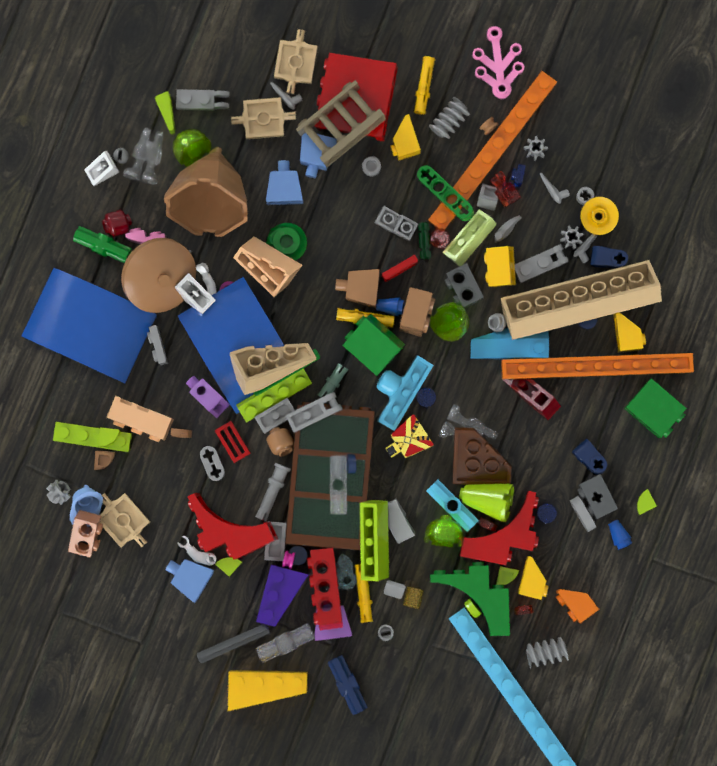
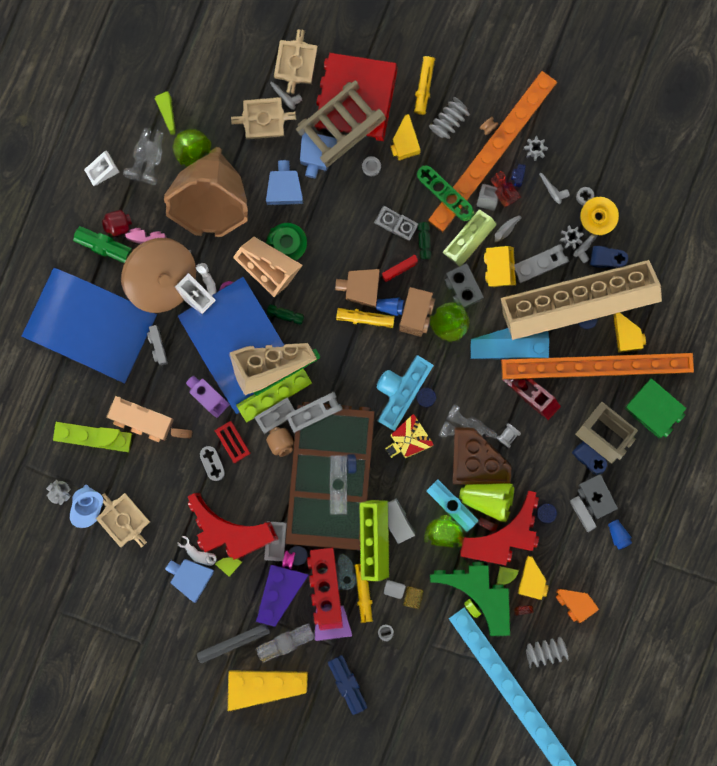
nougat brick [68,510,103,557] -> none
medium nougat tile [94,451,115,470] -> none
light grey hinge [113,148,129,164] -> none
light grey hinge [176,89,230,110] -> none
light grey pin [255,463,291,521] -> none
sand green pin [317,363,348,398] -> none
green brick [343,314,405,376] -> none
clear red tile [430,228,450,248] -> none
bright pink plant [472,26,524,99] -> none
light grey plate [488,313,506,332] -> none
lime tile [637,489,657,515] -> none
none -> dark green axle [267,305,304,325]
none -> light grey bush [496,423,521,448]
none -> dark tan window [575,402,638,464]

